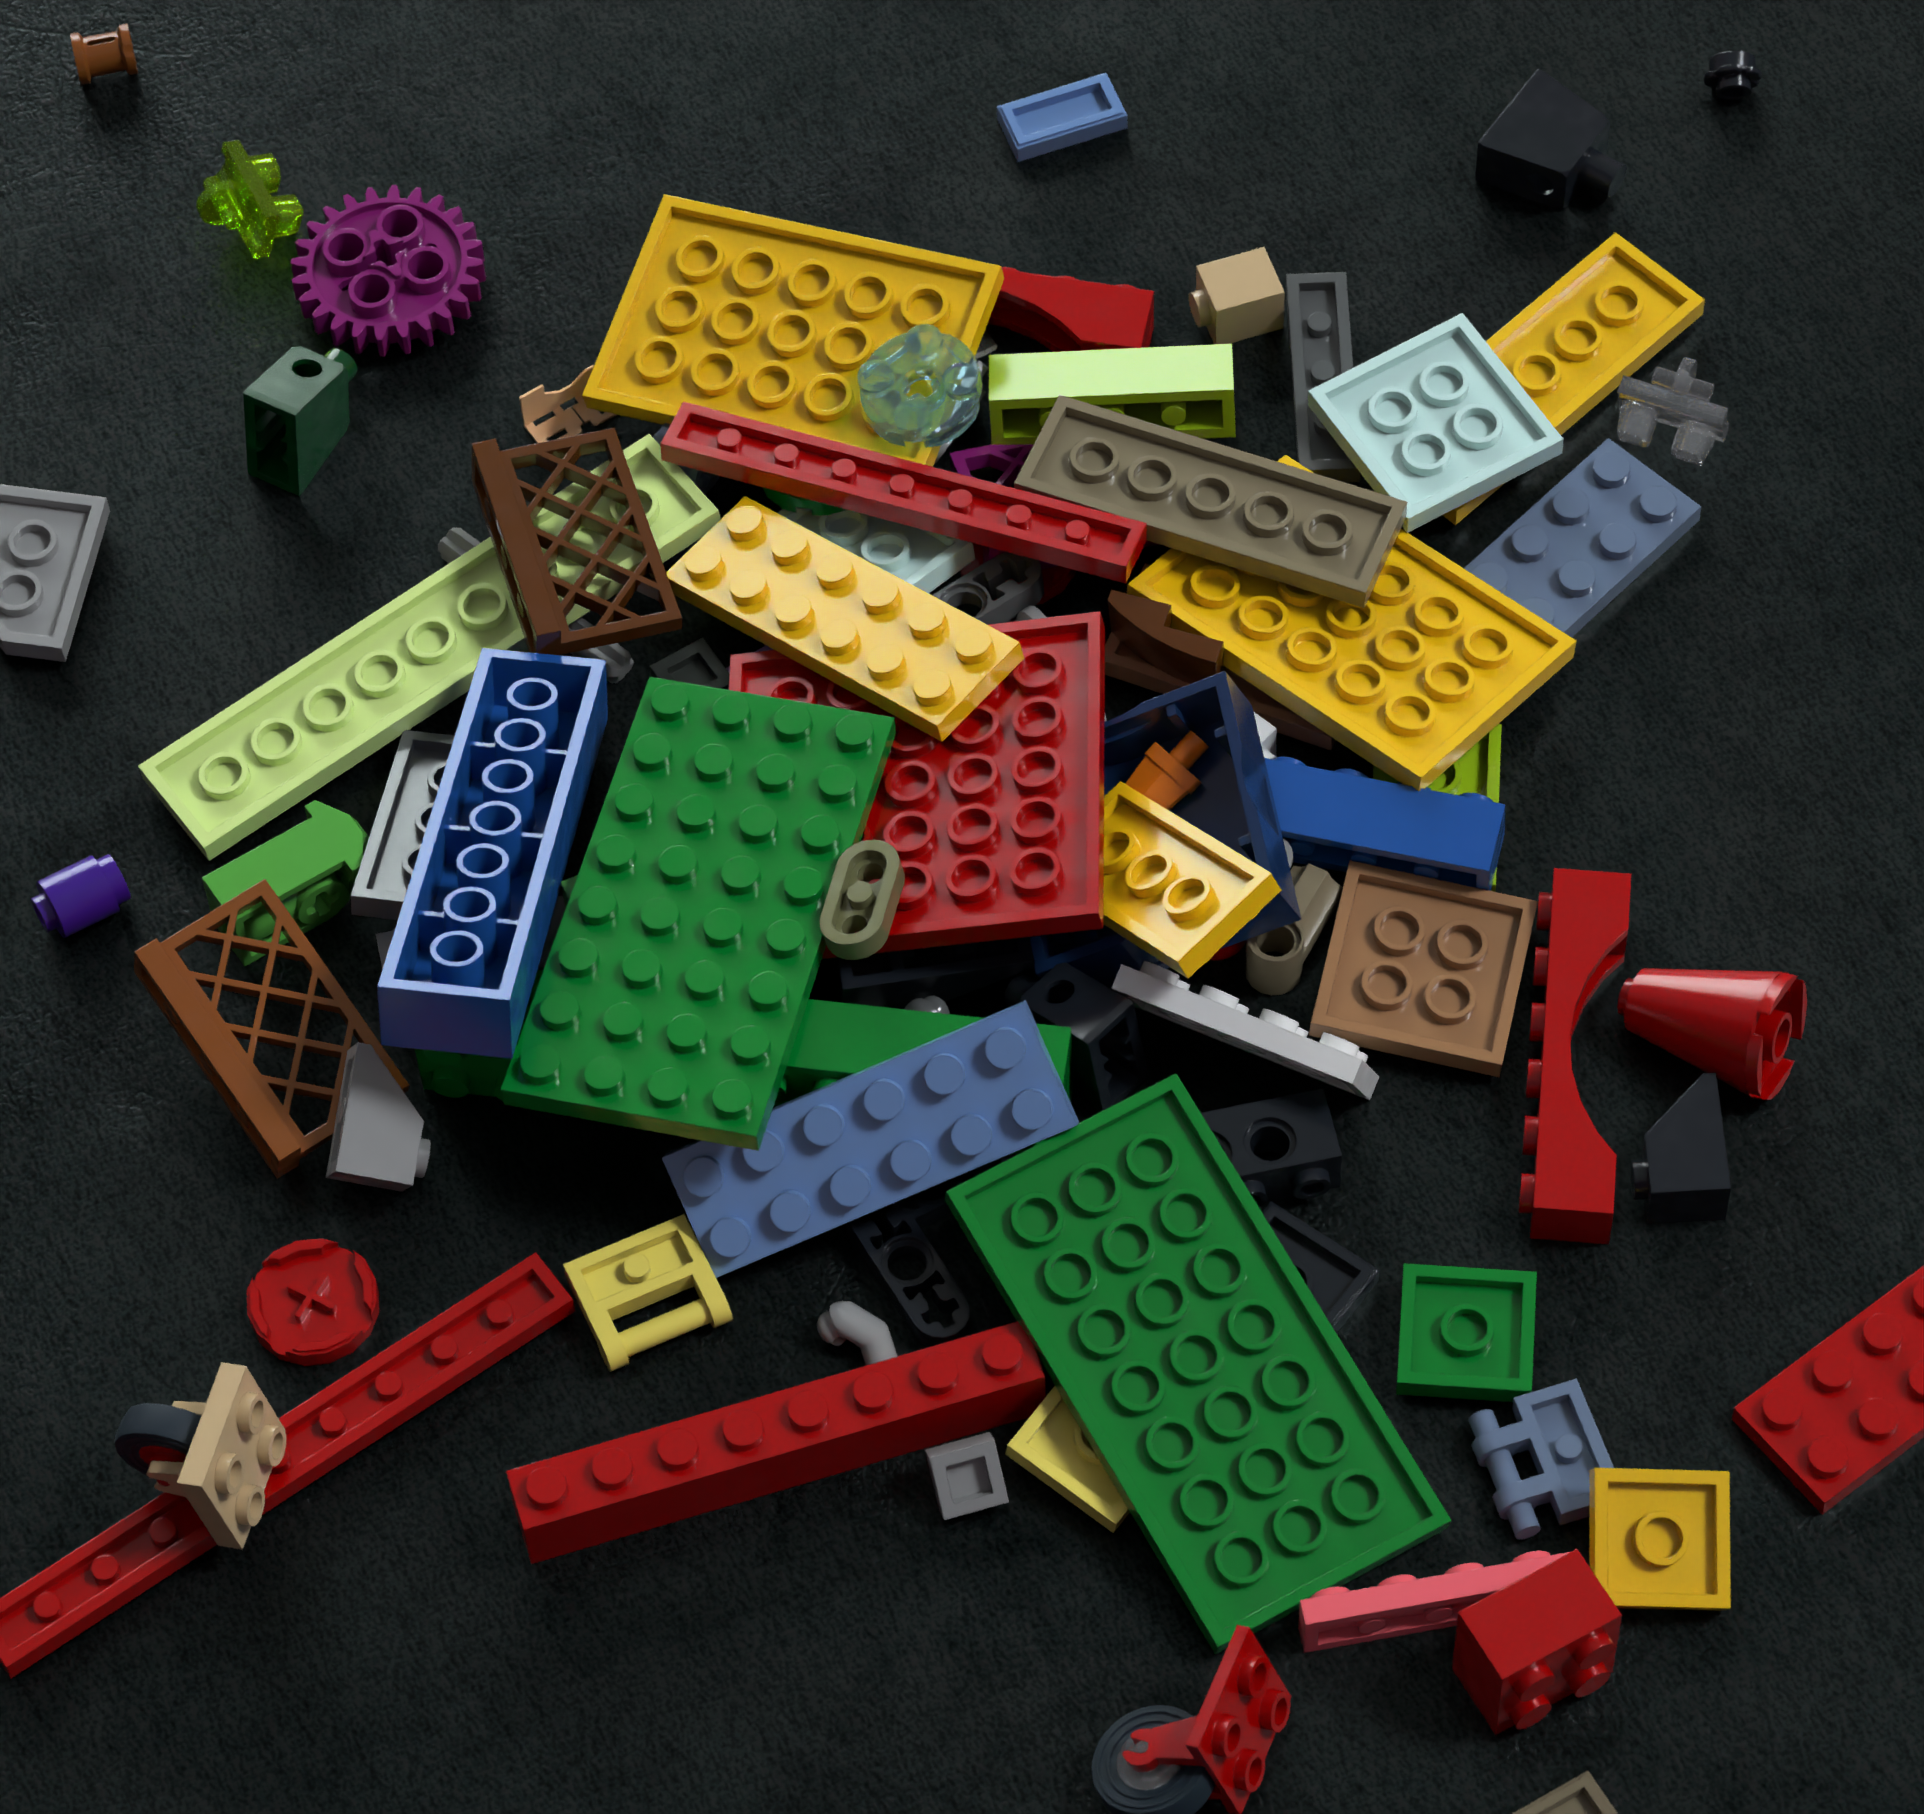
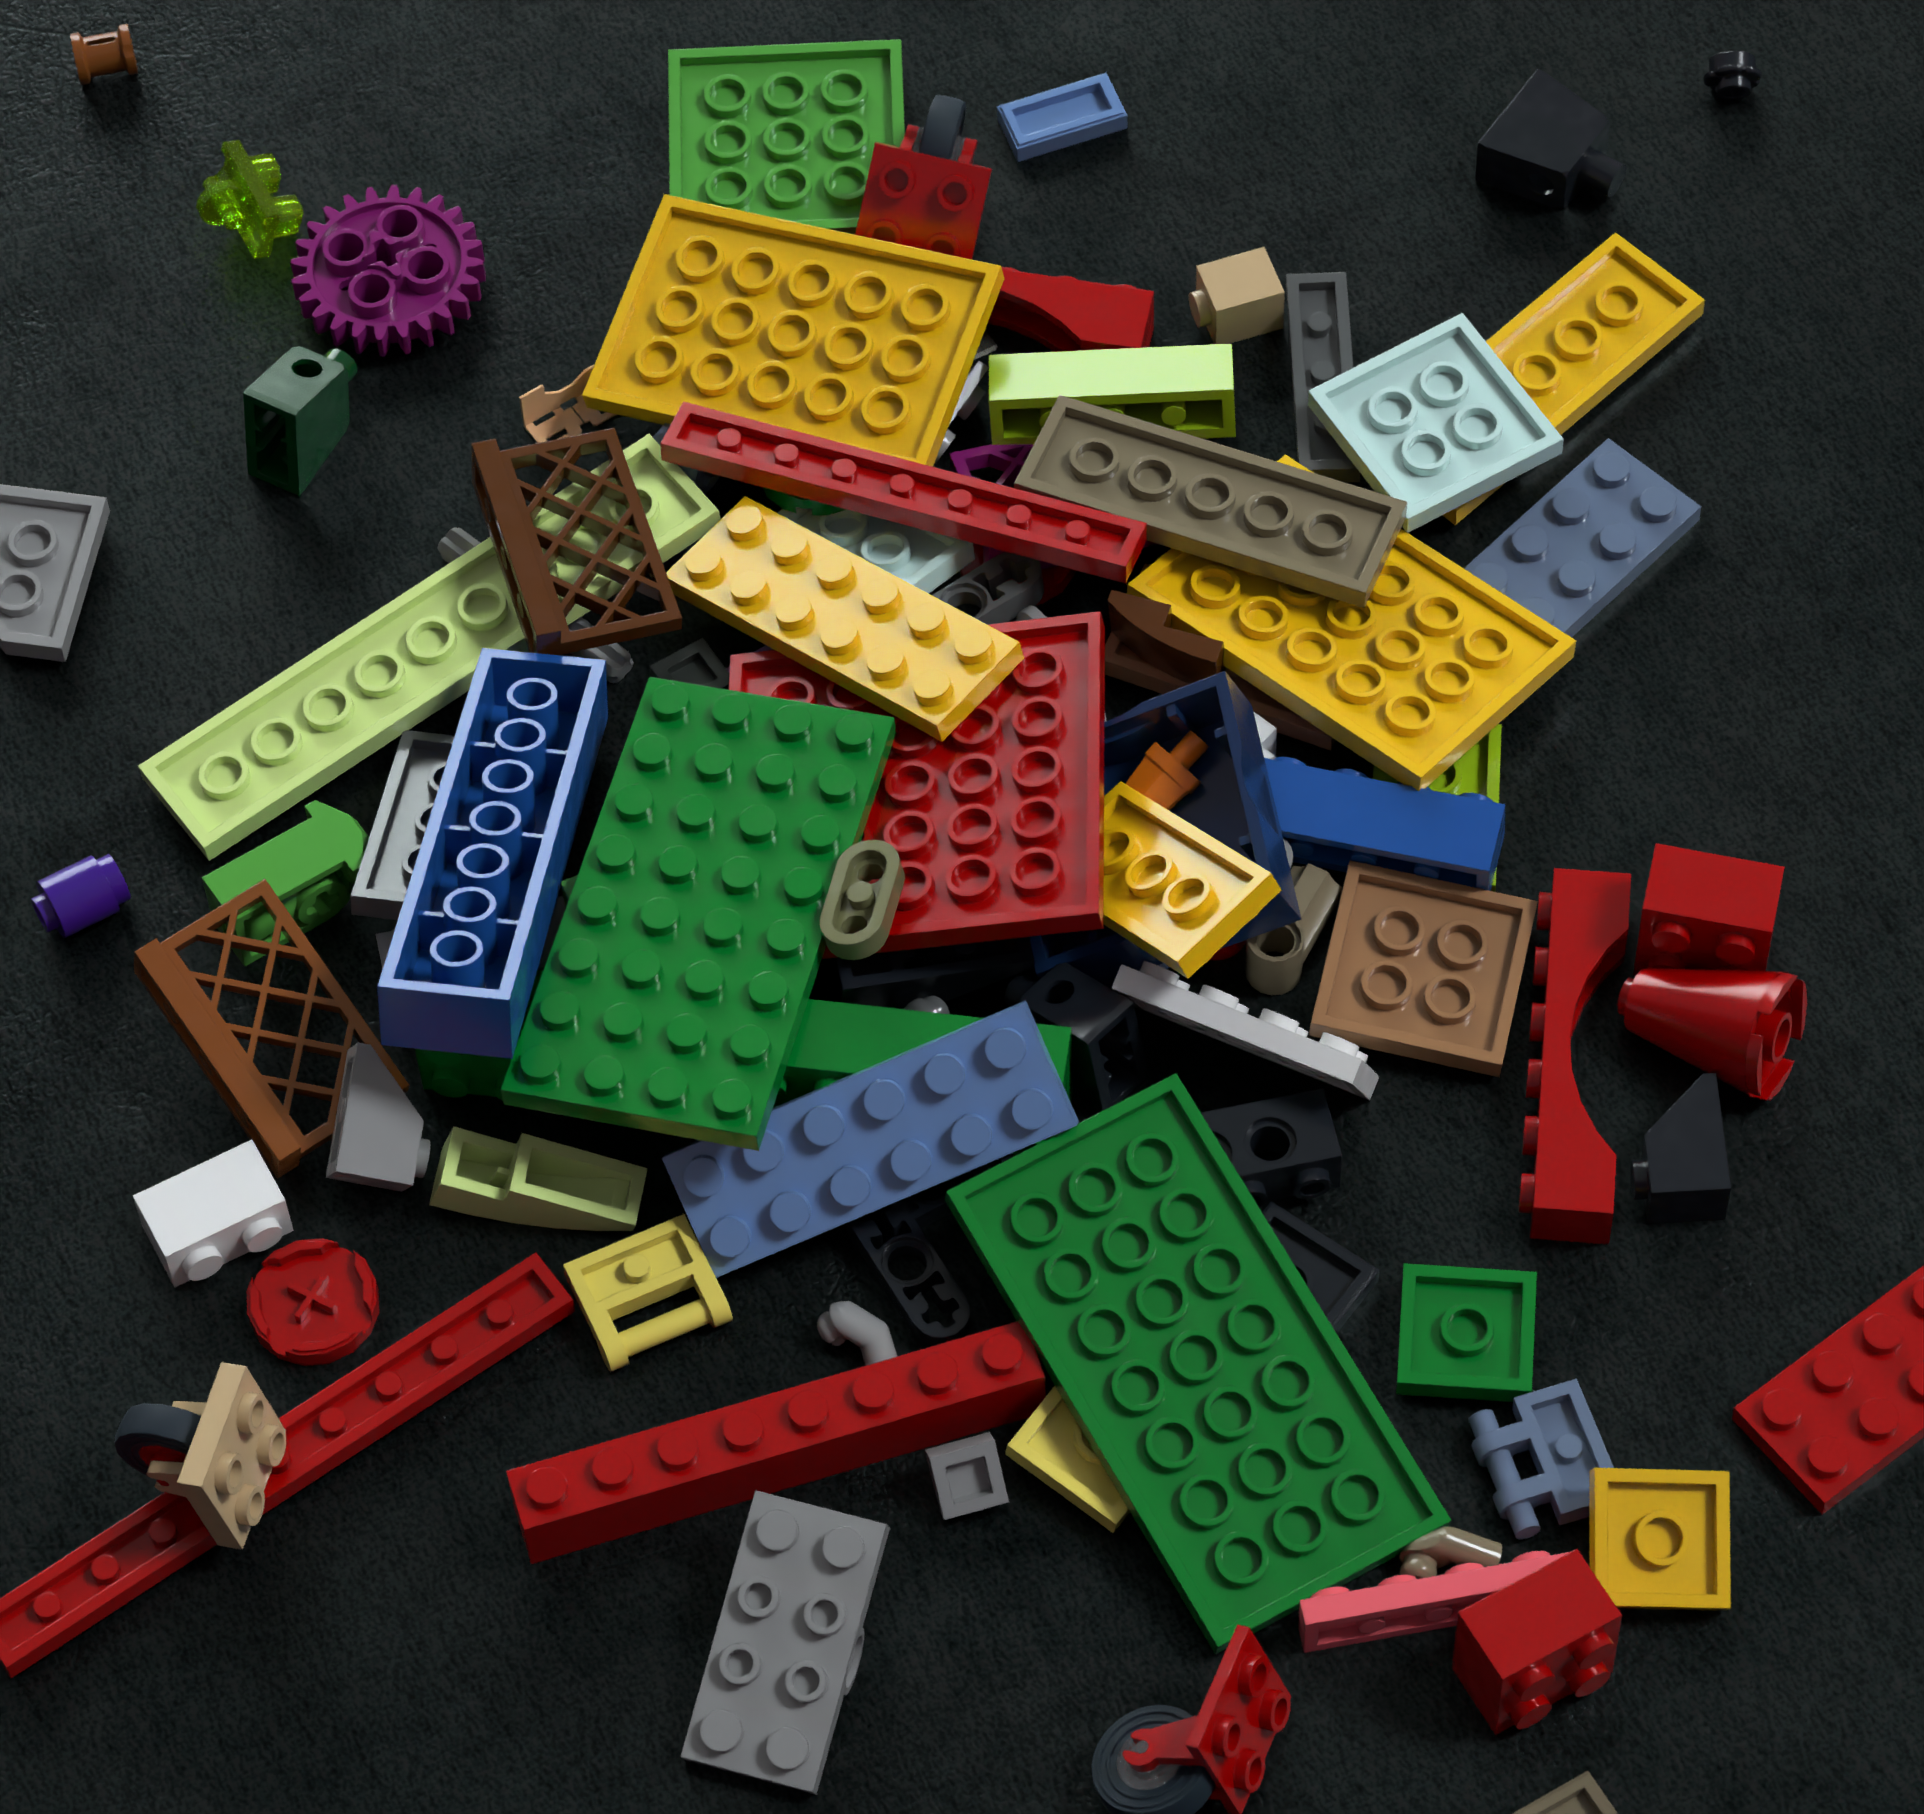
clear light blue plate [857,324,983,448] -> none
clear hips [1617,357,1730,465] -> none
none -> white brick [133,1140,294,1287]
none -> yellowish green slope [429,1126,648,1231]
none -> bright green plate [668,39,905,235]
none -> light grey plate [681,1490,890,1795]
none -> red plate [855,95,992,259]
none -> dark tan arm [1399,1527,1502,1579]
none -> red brick [1633,843,1785,975]

